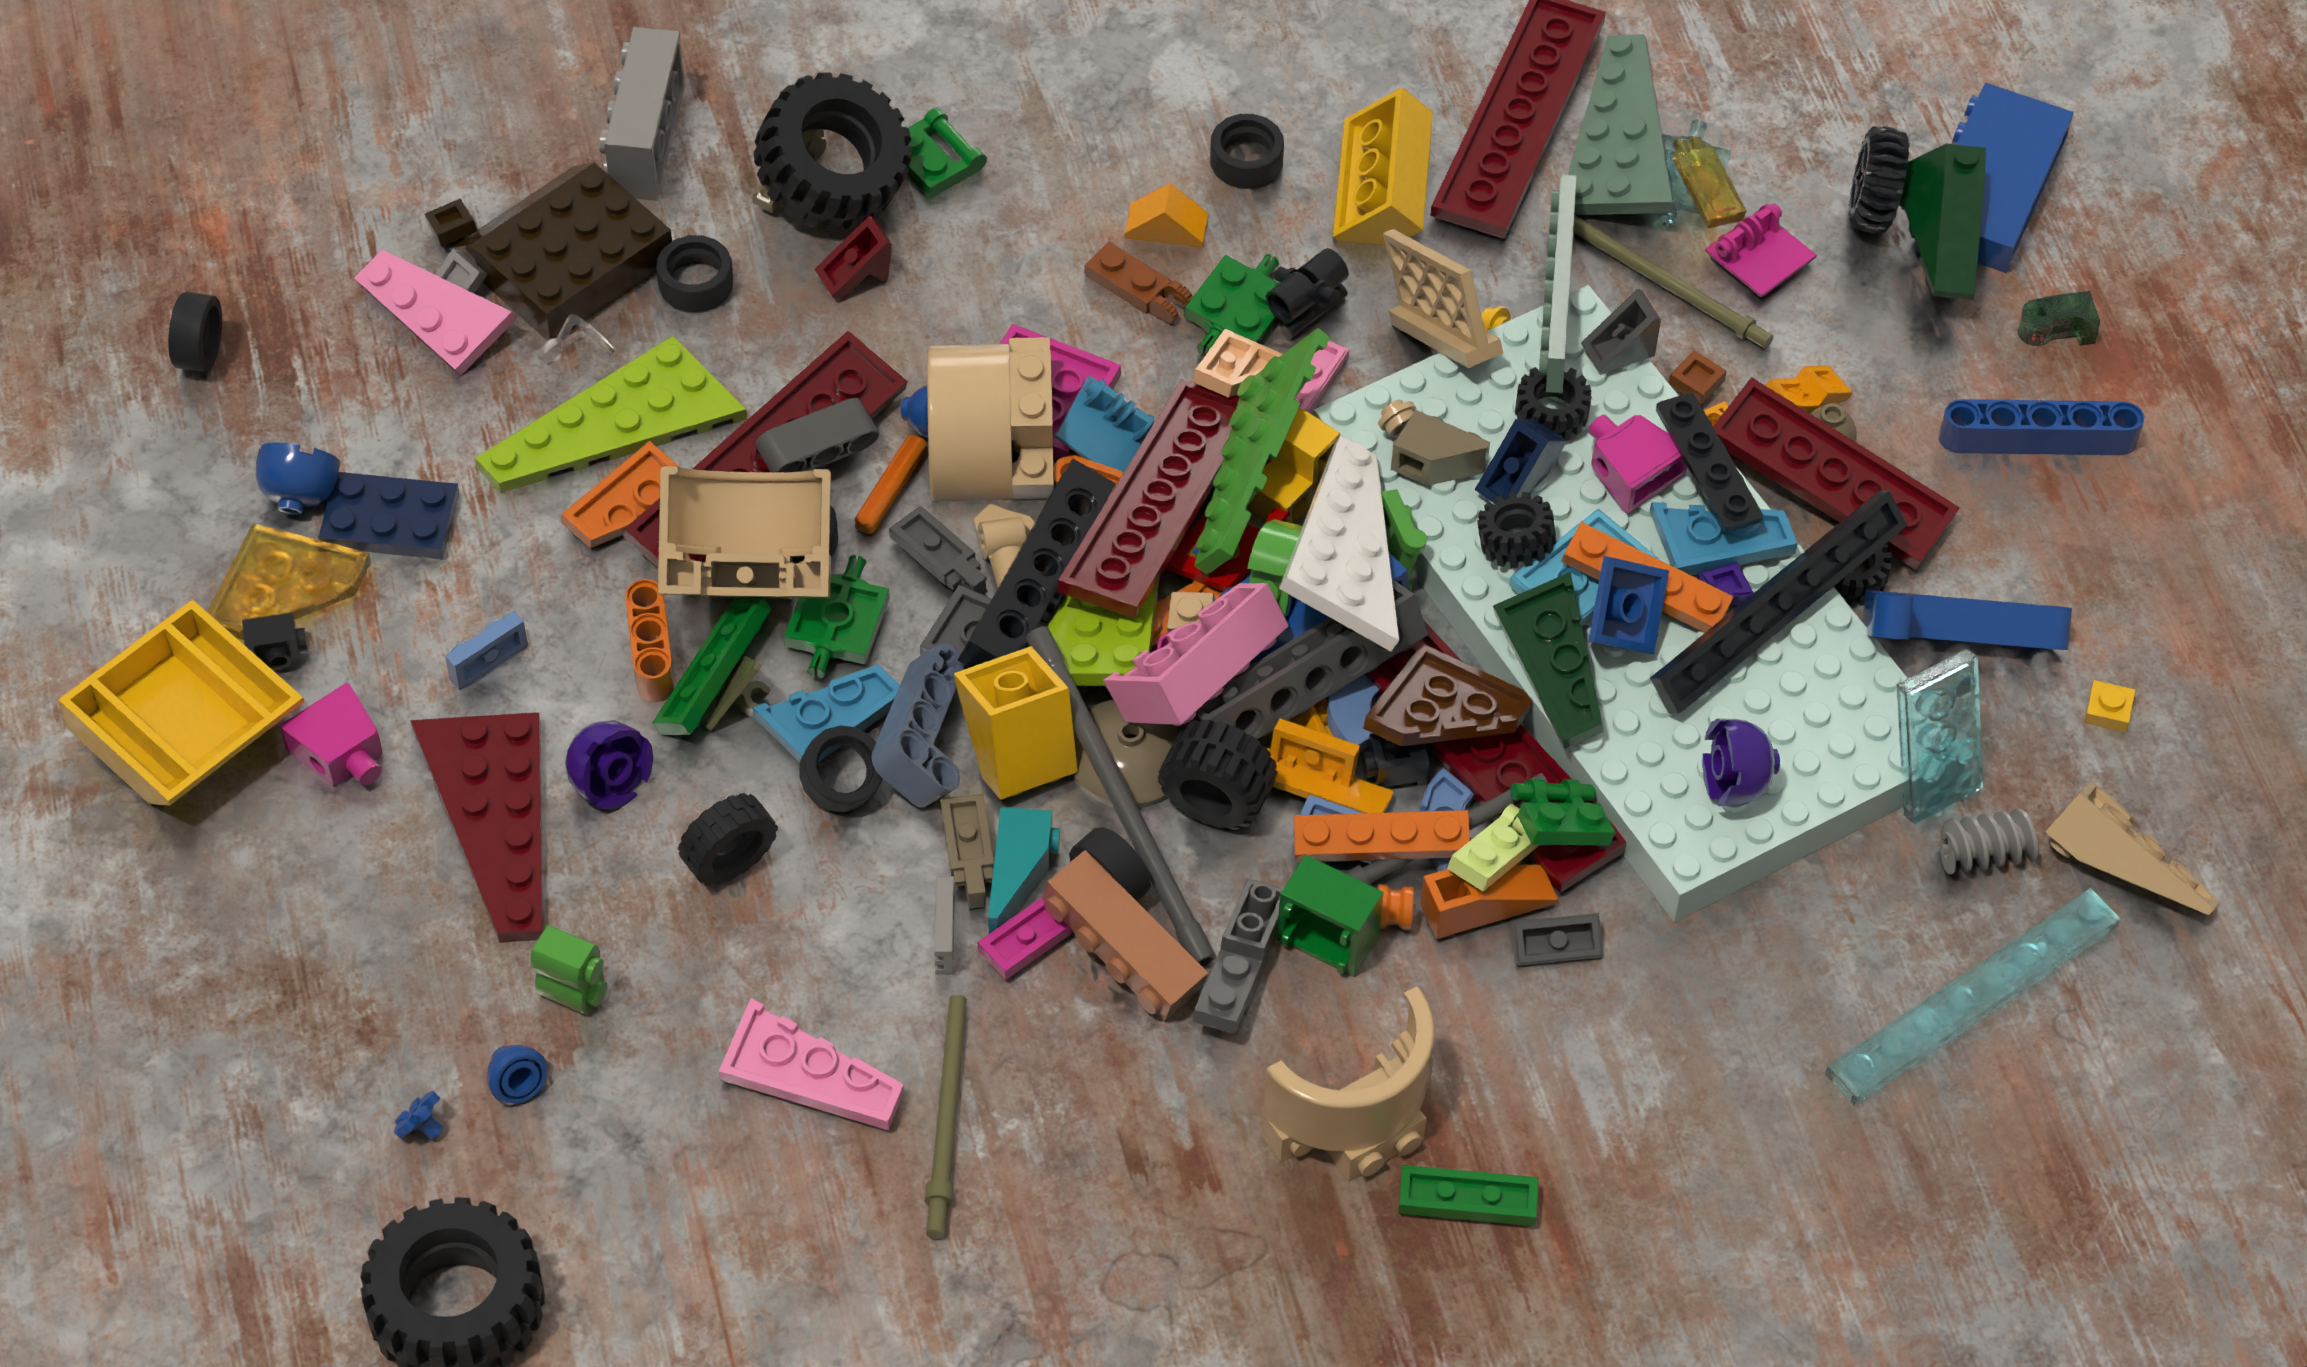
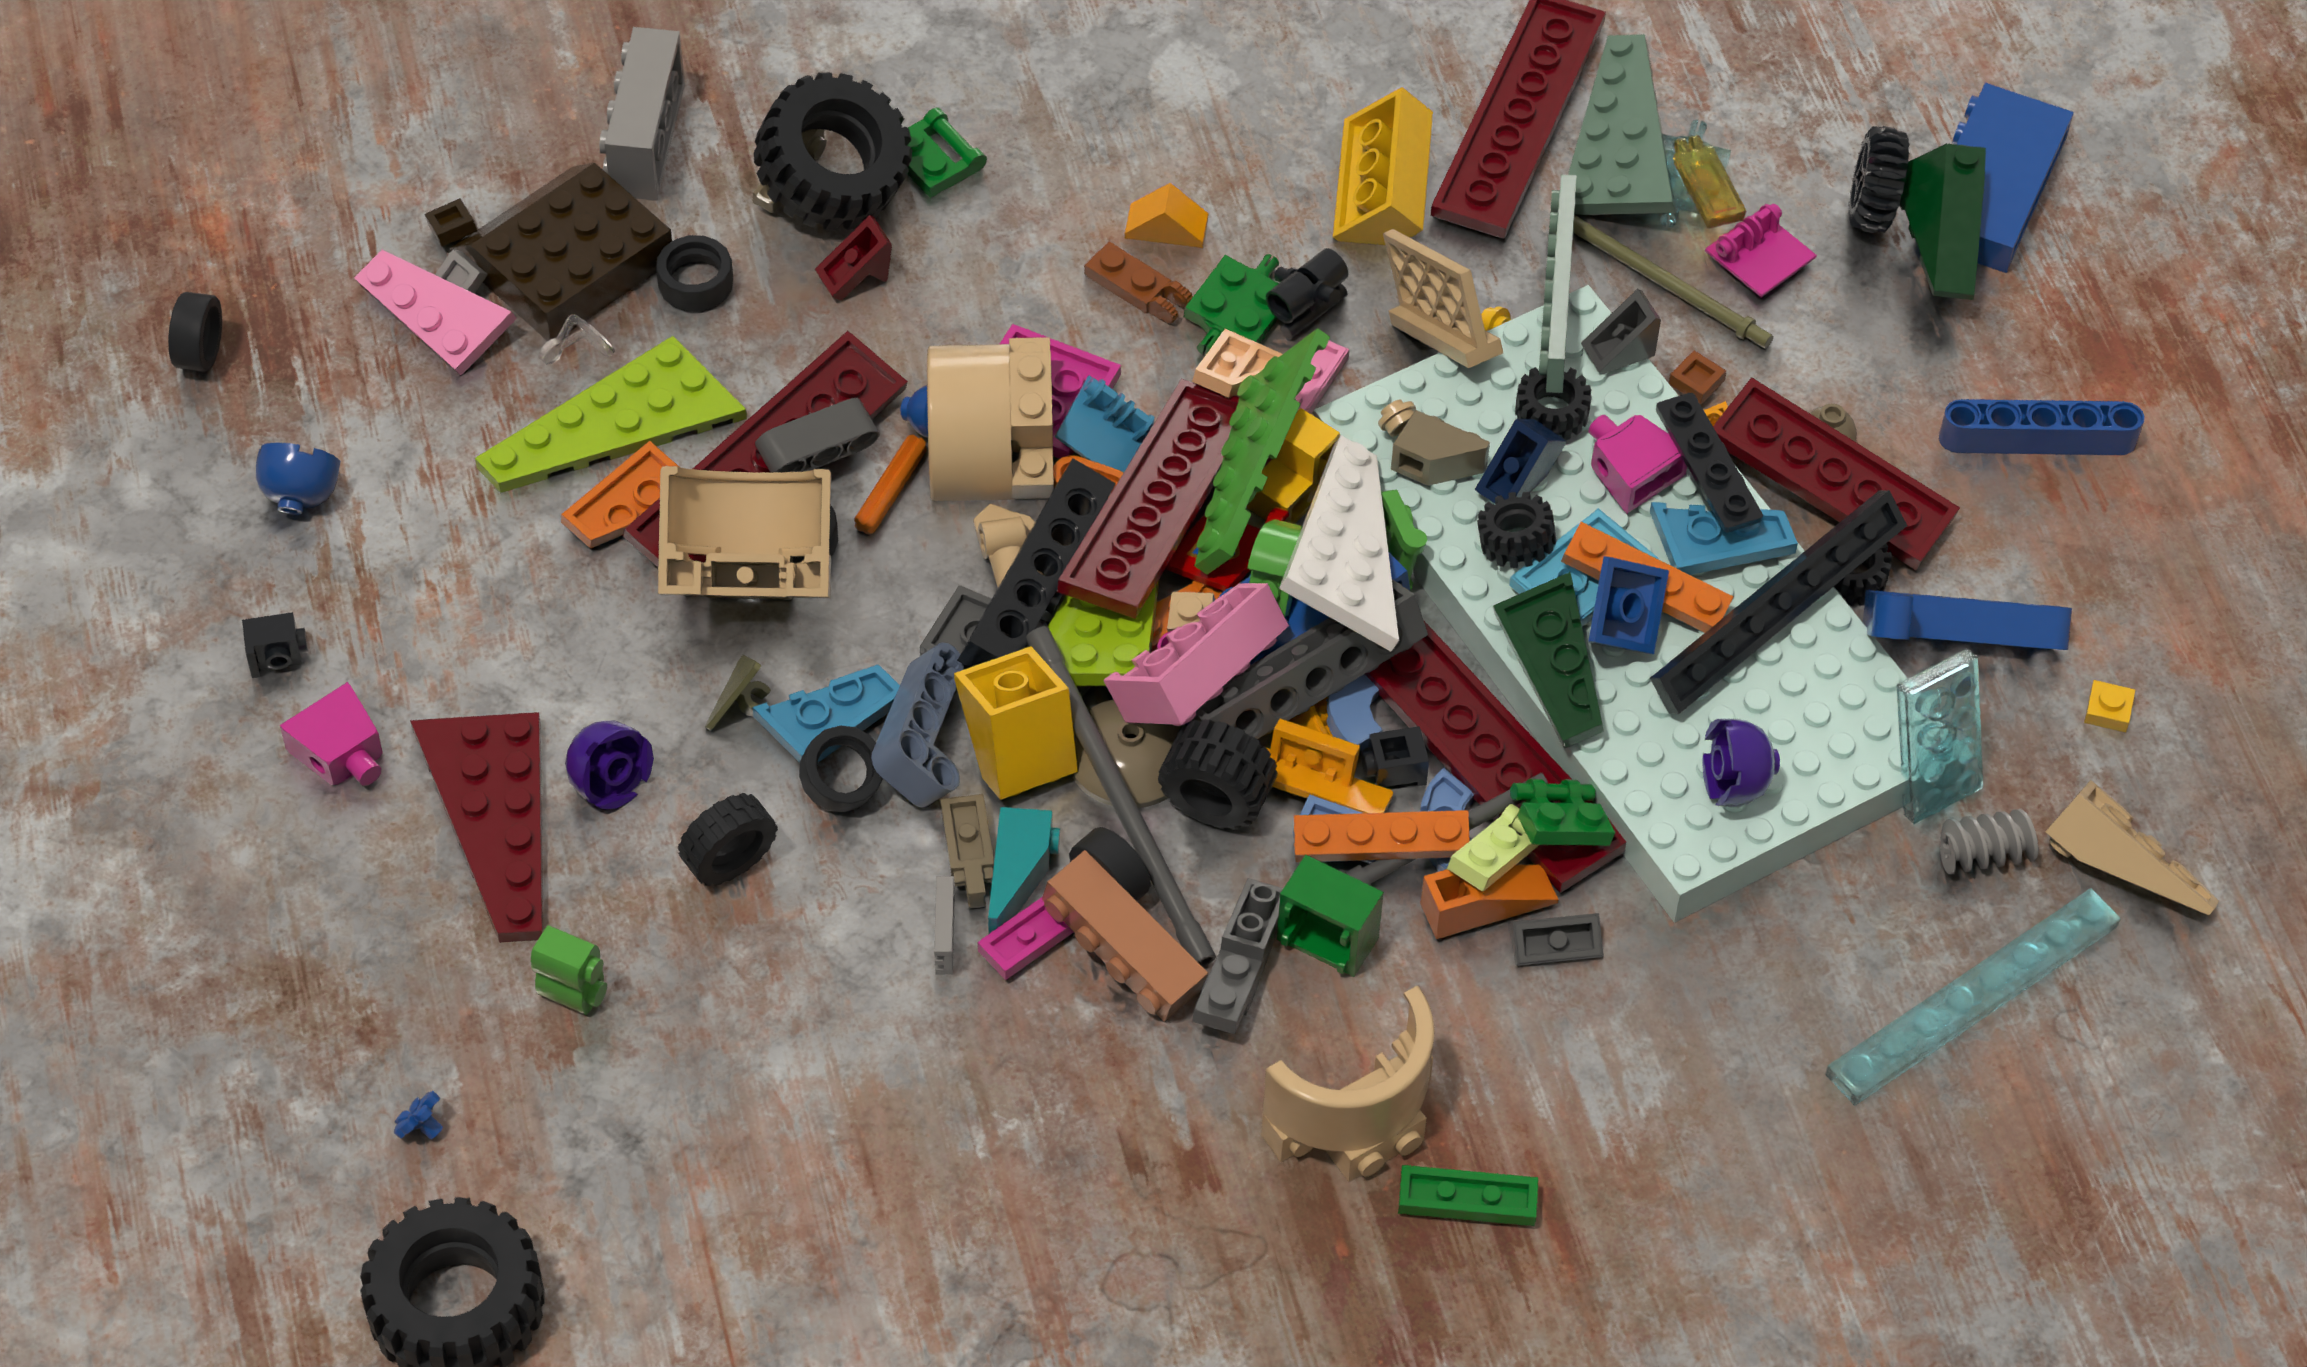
yellow slope [58,599,304,806] -> none
clear yellow plate [207,523,371,640] -> none
dark blue plate [318,472,460,560] -> none
medium blue plate [445,611,528,690] -> none
blue brick [487,1044,548,1105] -> none
orange beam [625,579,675,702] -> none
green plate [652,597,772,735] -> none
bright pink wing [719,998,904,1130] -> none
green plate [784,555,890,678] -> none
dark grey hinge [889,506,988,595] -> none
olive bar [925,995,967,1239] -> none
black tyre [1210,114,1284,188] -> none
reddish brown plate [1363,643,1533,746] -> none
orange wheel [1378,884,1413,930] -> none
dark purple tile [1698,562,1754,605] -> none
light orange slope [1766,365,1853,413] -> none
clear green leg [2018,291,2101,346] -> none

